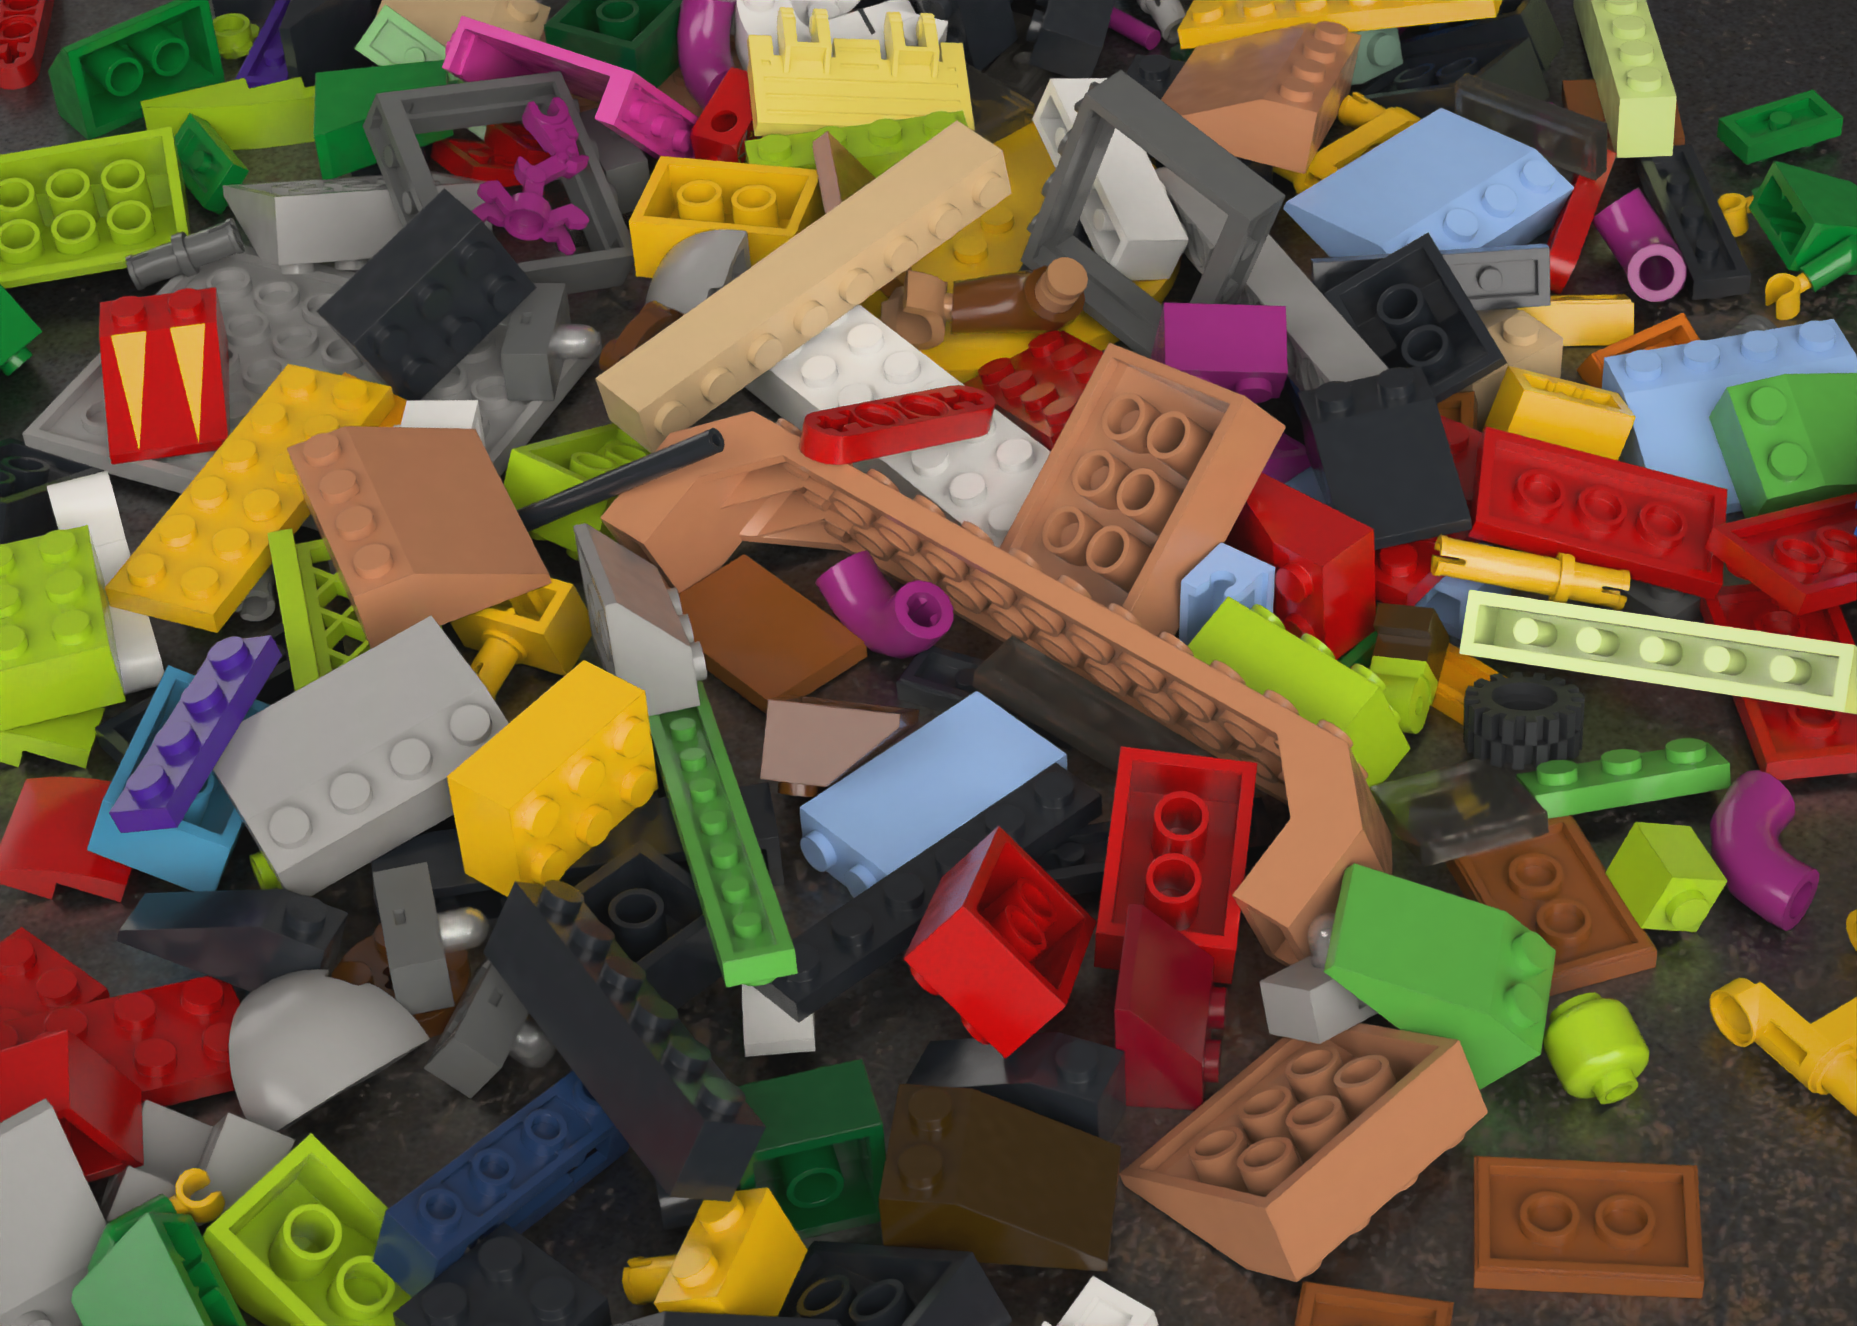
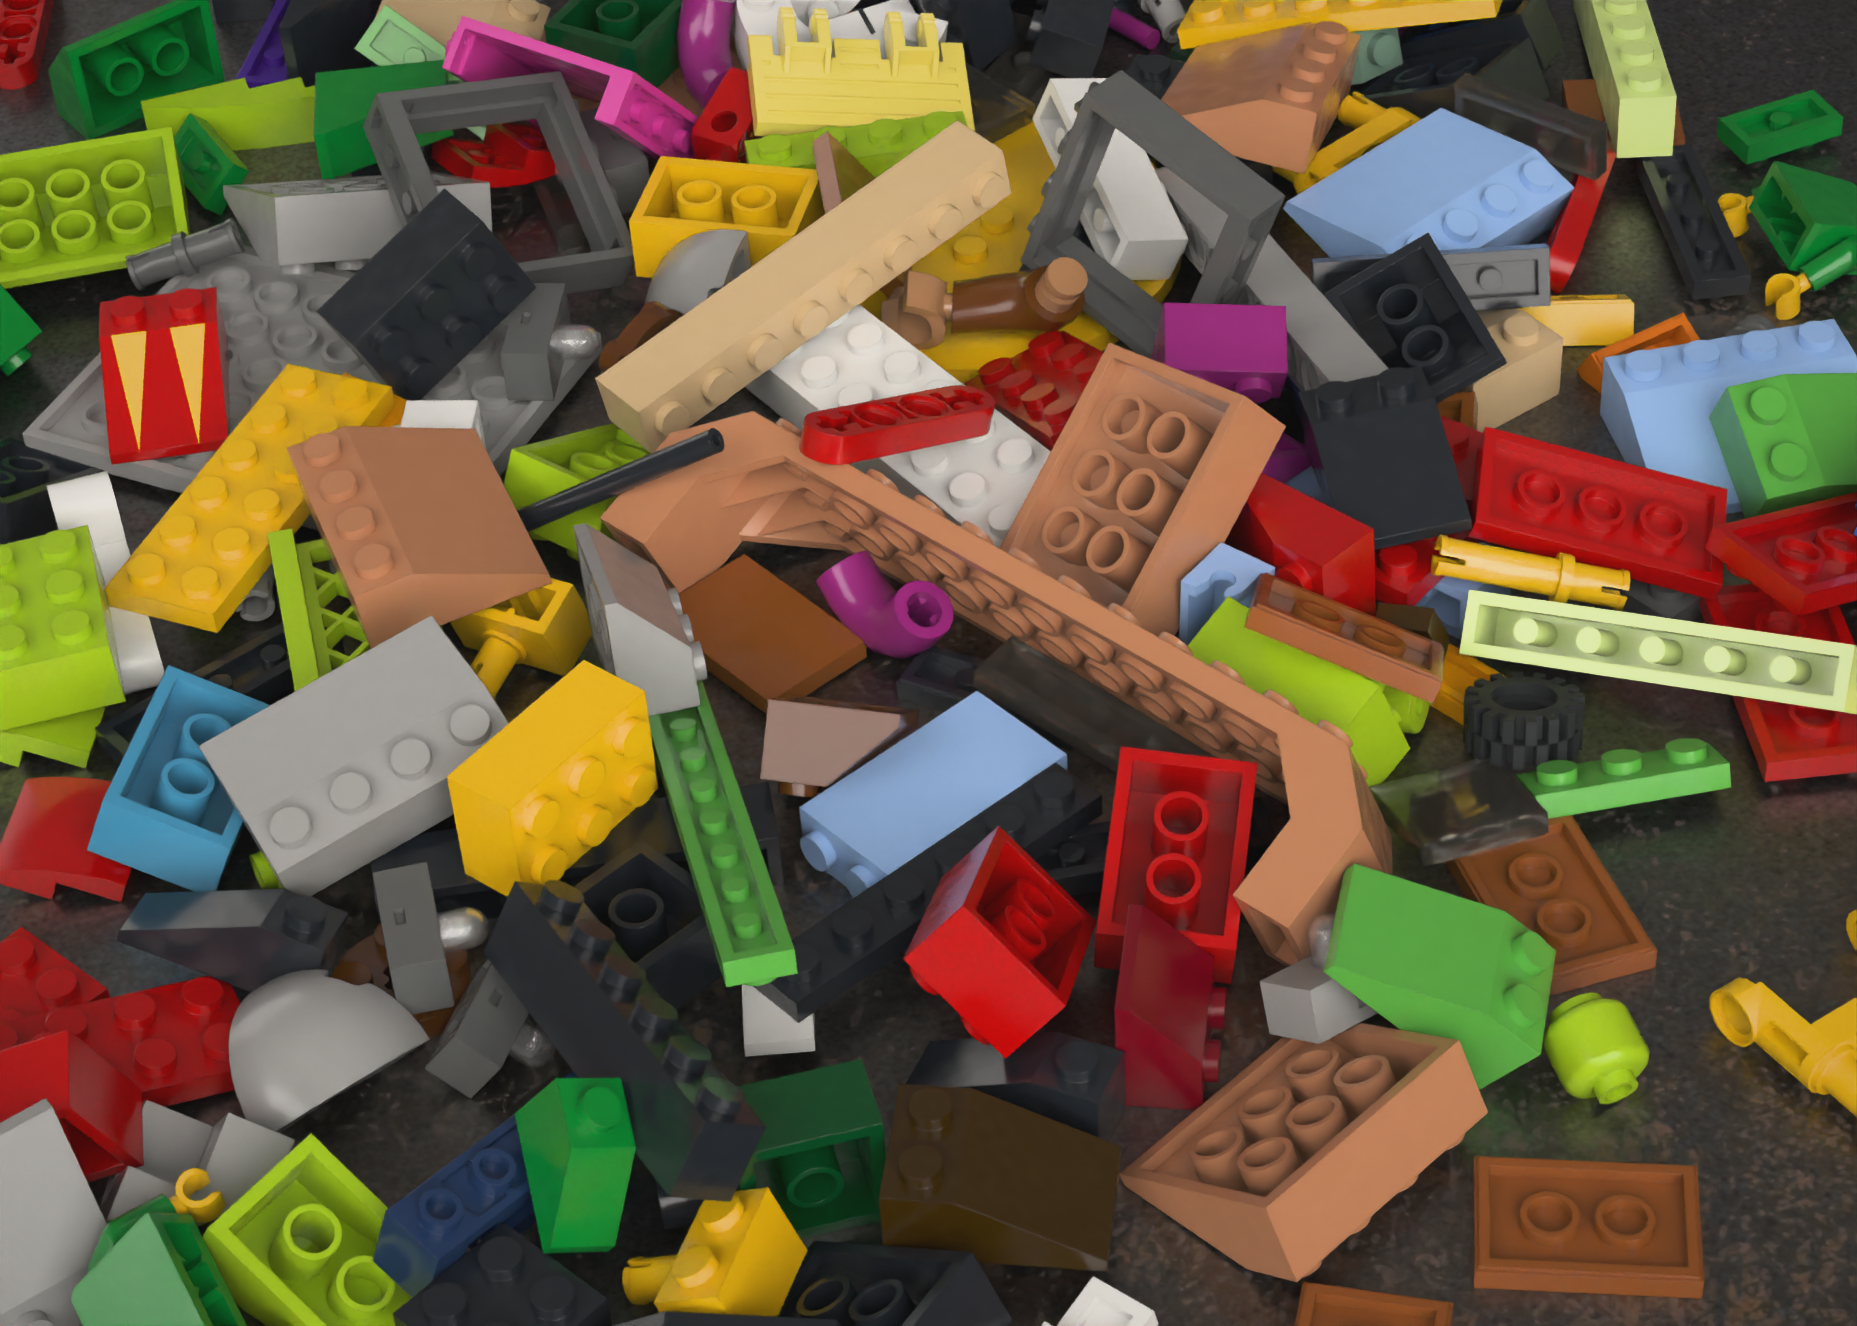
dark purple plate [109,635,282,833] -> none
lime plate [213,13,260,59] -> none
magenta piece [472,97,589,255] -> none
yellow brick [1482,366,1636,461] -> none
magenta cylinder [1592,188,1687,302] -> none
lime brick [1605,822,1727,932] -> none
magenta cylinder [1710,770,1819,931] -> none
none -> green slope [515,1078,636,1254]
none -> dark orange tile [1244,573,1444,704]

